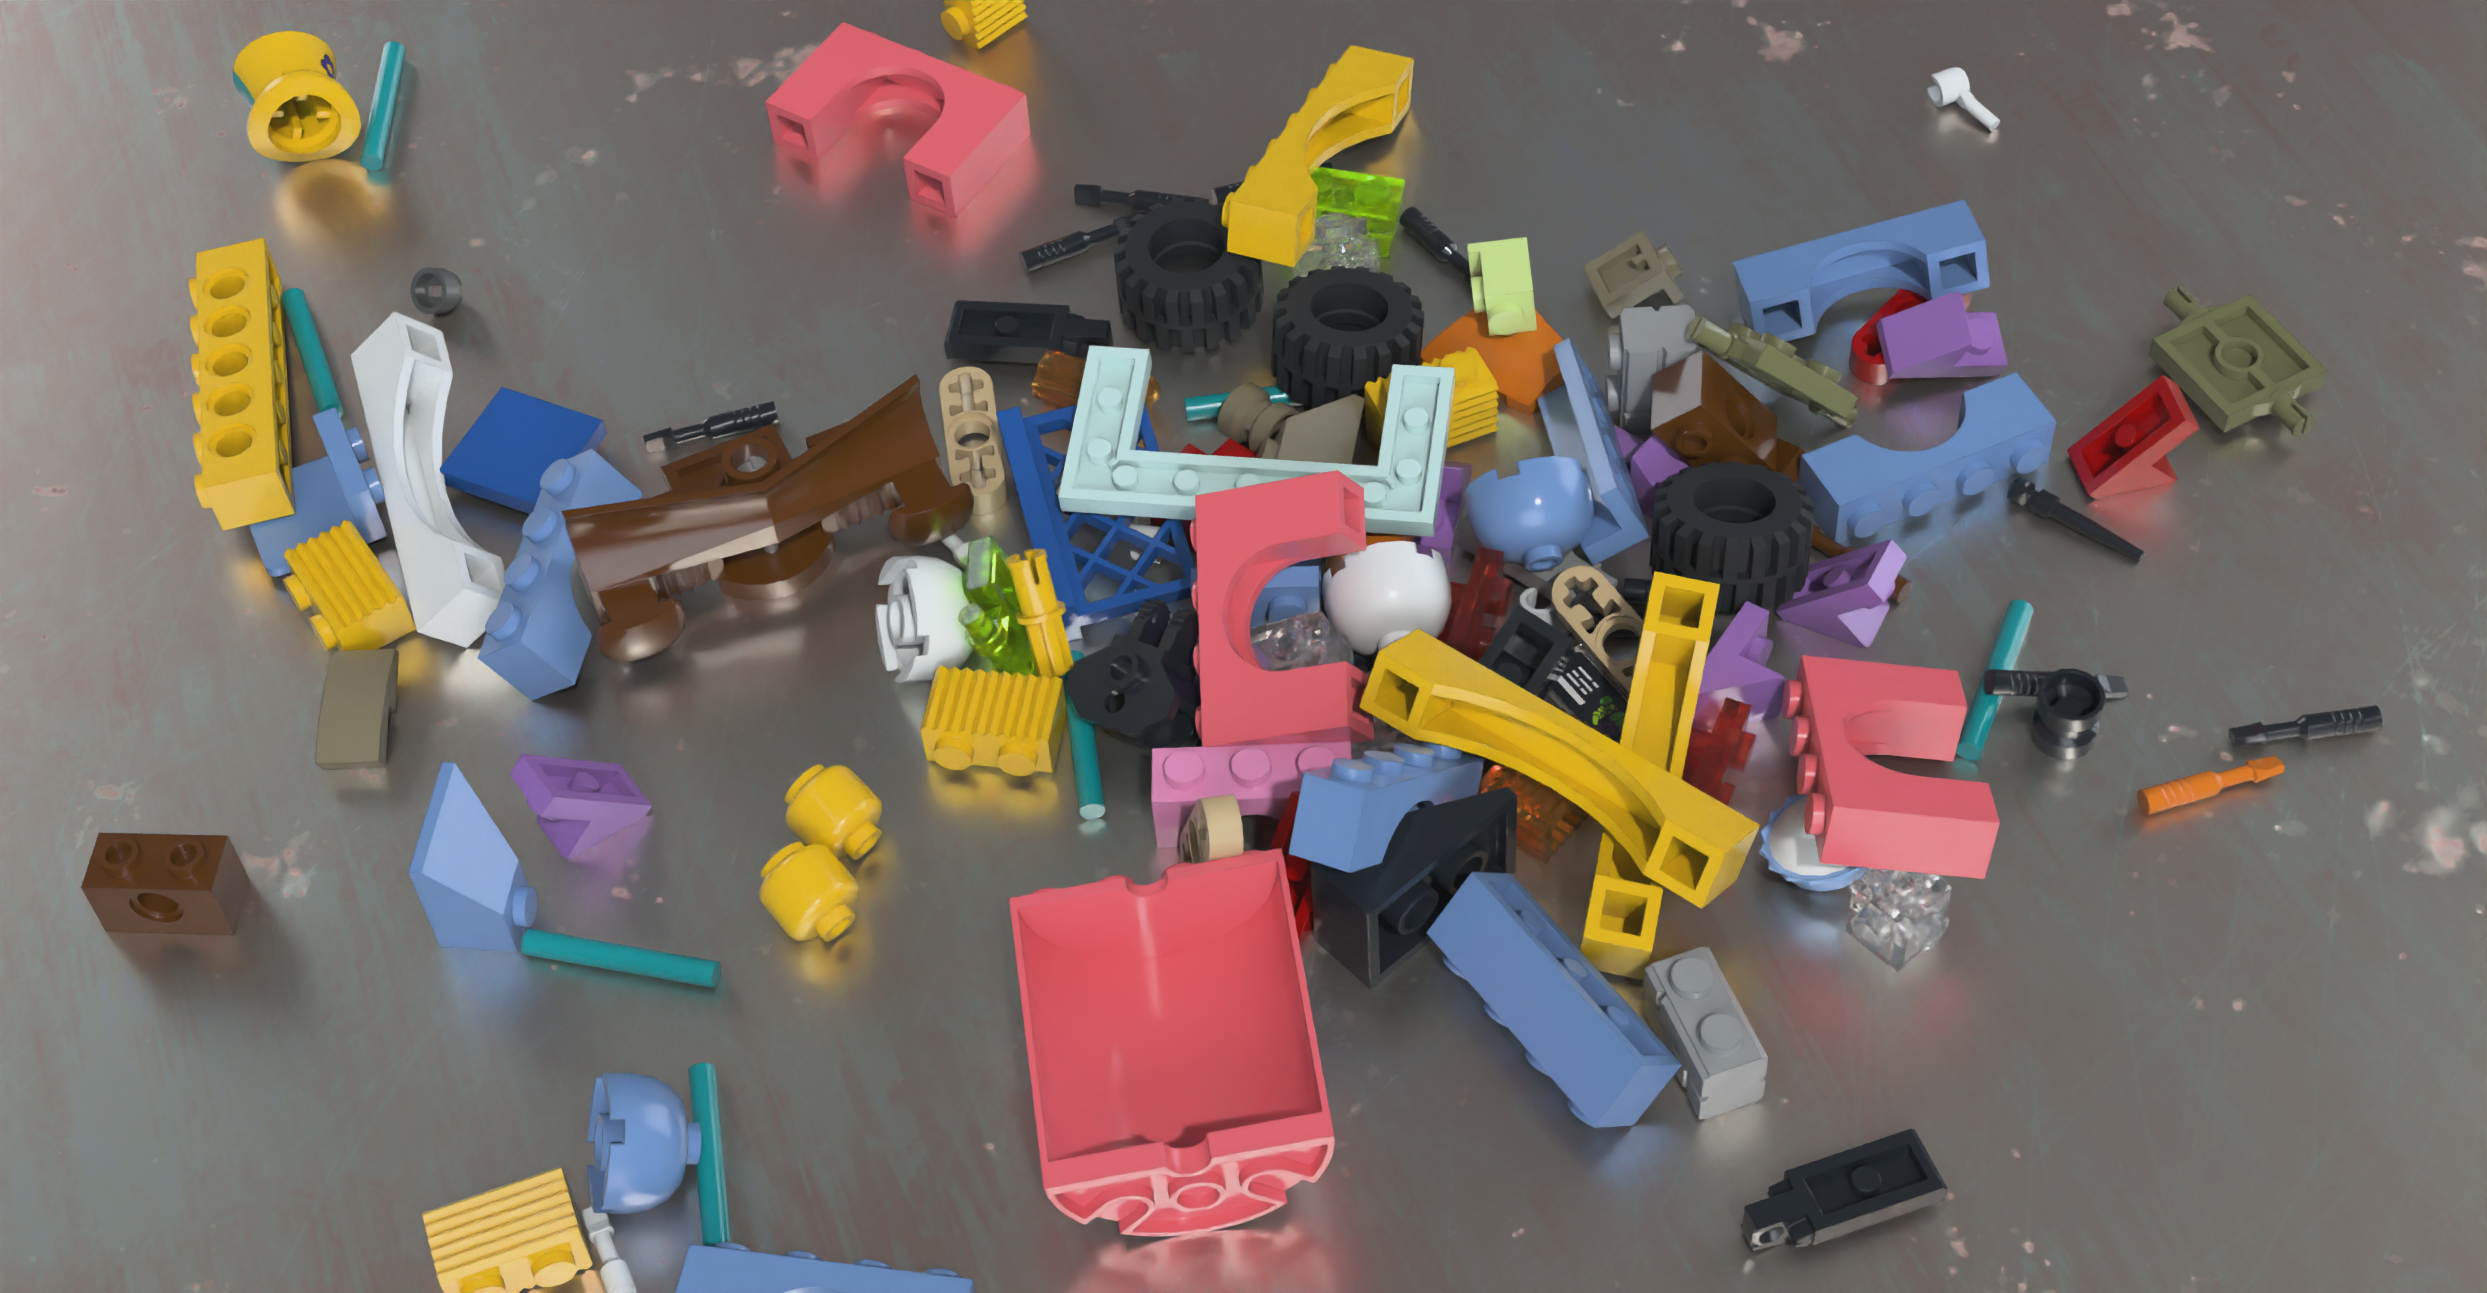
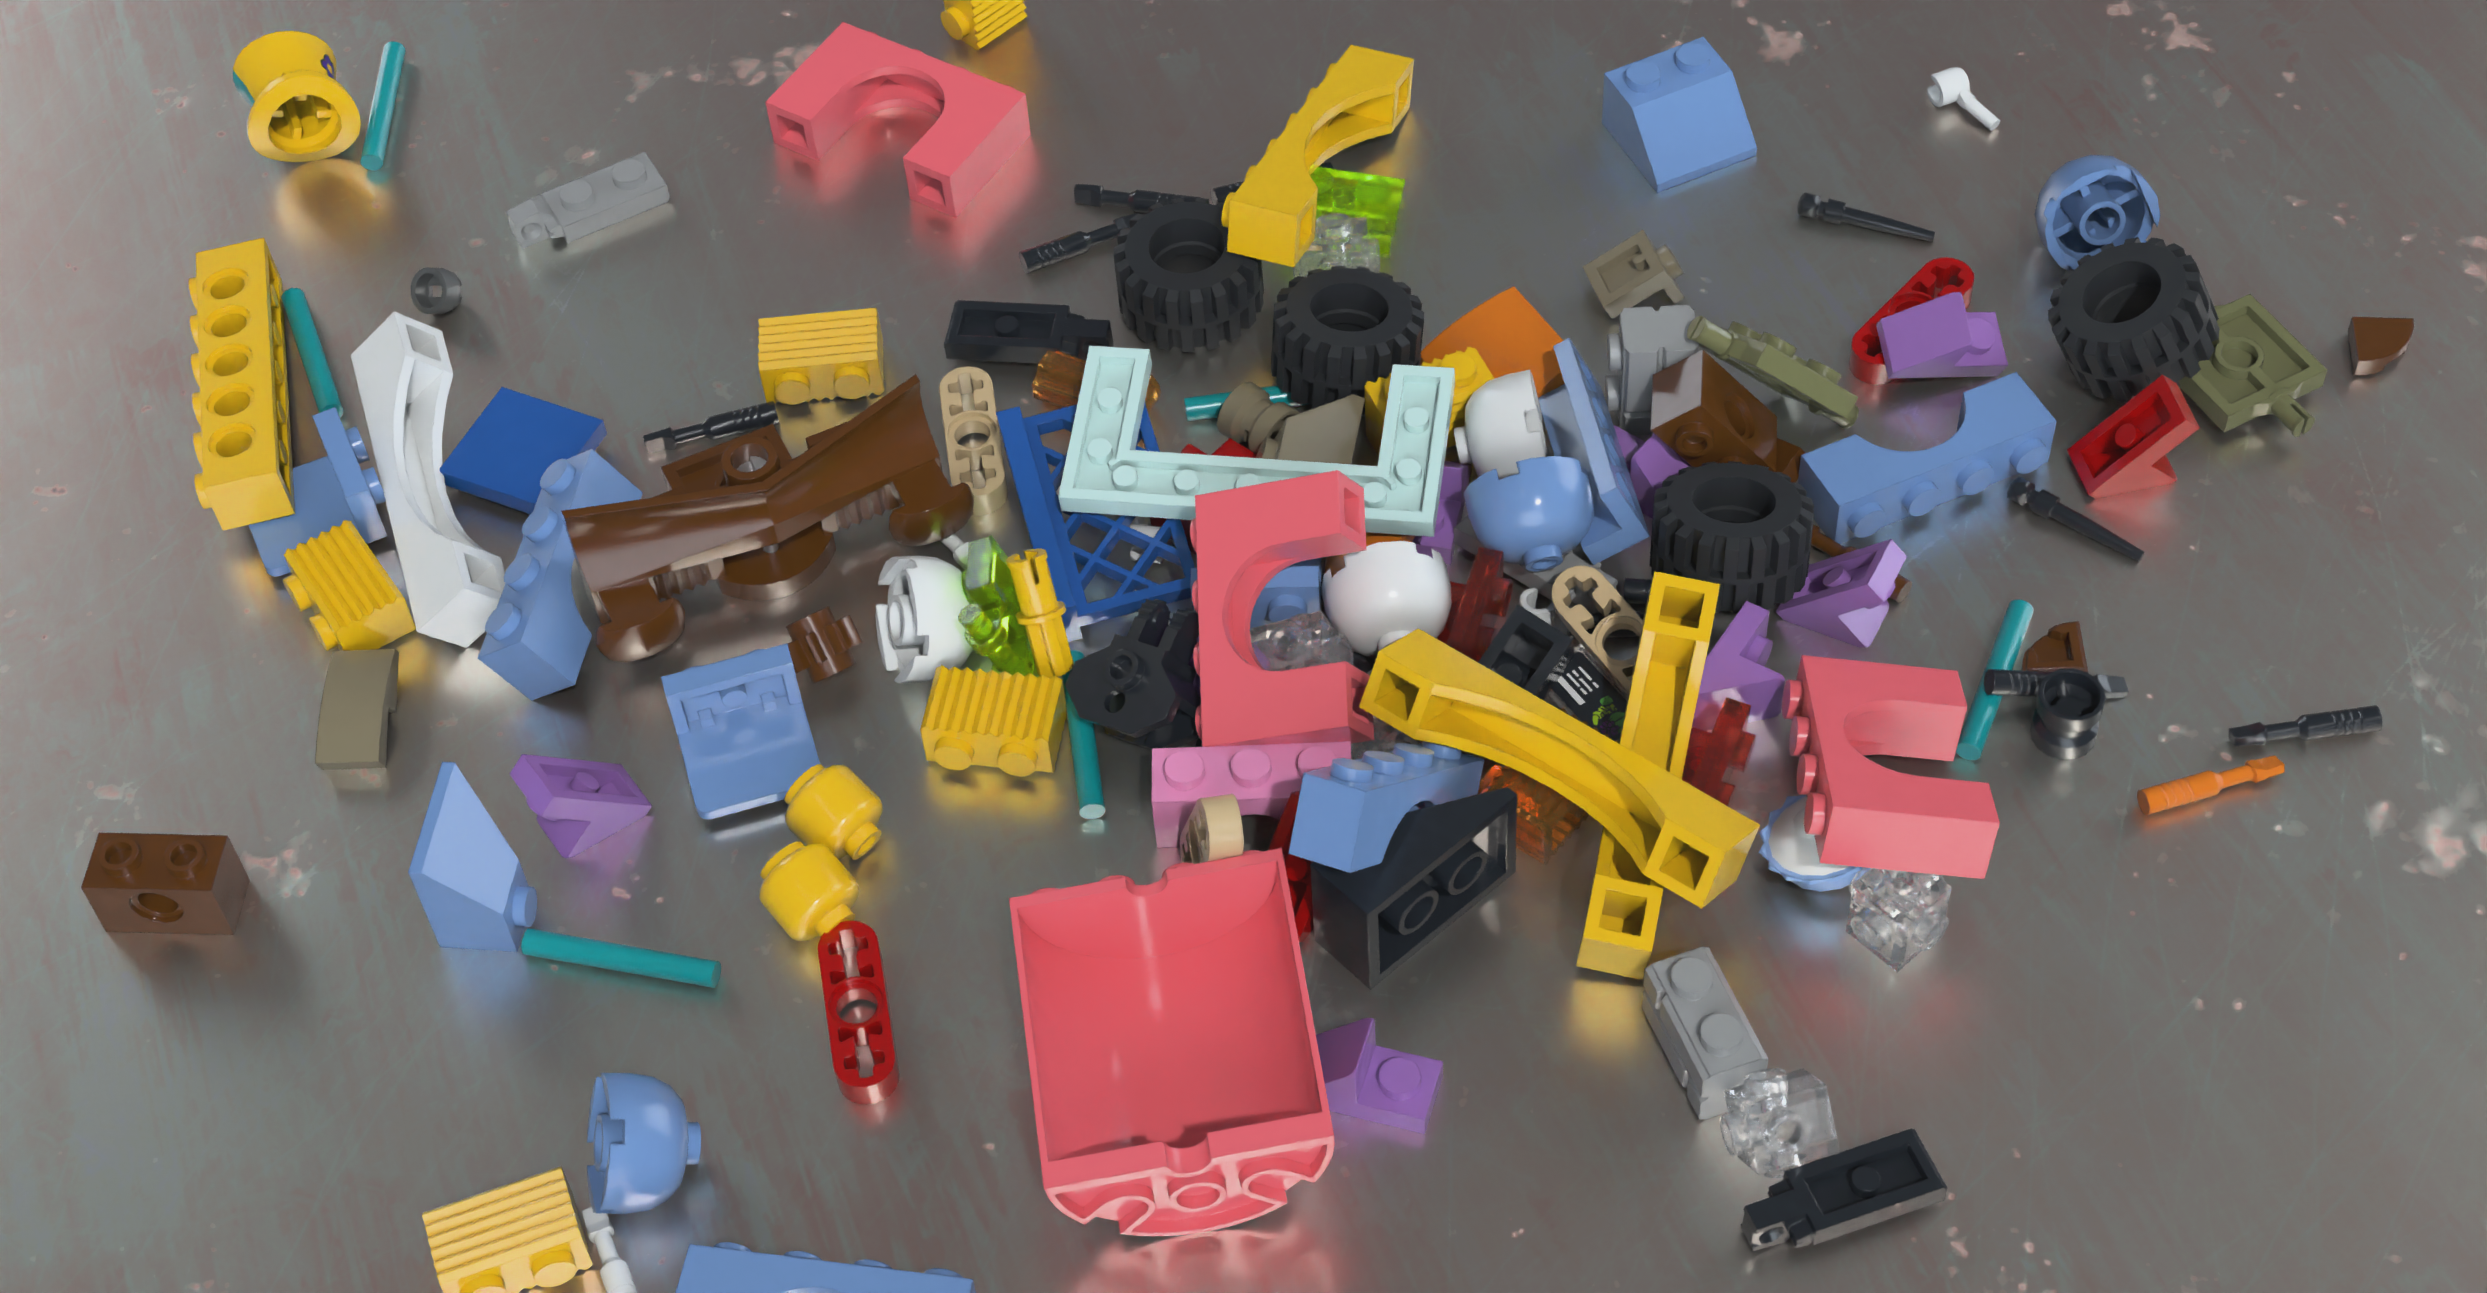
teal bar [688,1063,731,1247] -> none
black piece [1399,207,1471,285] -> none
medium blue brick [1426,872,1682,1128] -> none
yellowish green brick [1467,237,1537,336] -> none
medium blue arch [1732,199,1990,342] -> none
none -> light grey hinge [506,152,670,249]
none -> medium blue bracket [661,643,820,820]
none -> yellow brick [758,307,884,405]
none -> reddish brown gear [786,606,863,684]
none -> red beam [818,921,900,1105]
none -> medium lavender slope [1316,1018,1443,1134]
none -> white cylinder [1454,370,1550,480]
none -> medium blue slope [1602,37,1757,193]
none -> clear brick [1720,1068,1840,1178]
none -> black piece [1797,192,1935,242]
none -> reddish brown tile [2021,621,2088,672]
none -> medium blue cylinder [2034,155,2161,270]
none -> black tyre [2048,237,2220,402]
none -> reddish brown tile [2348,317,2414,375]

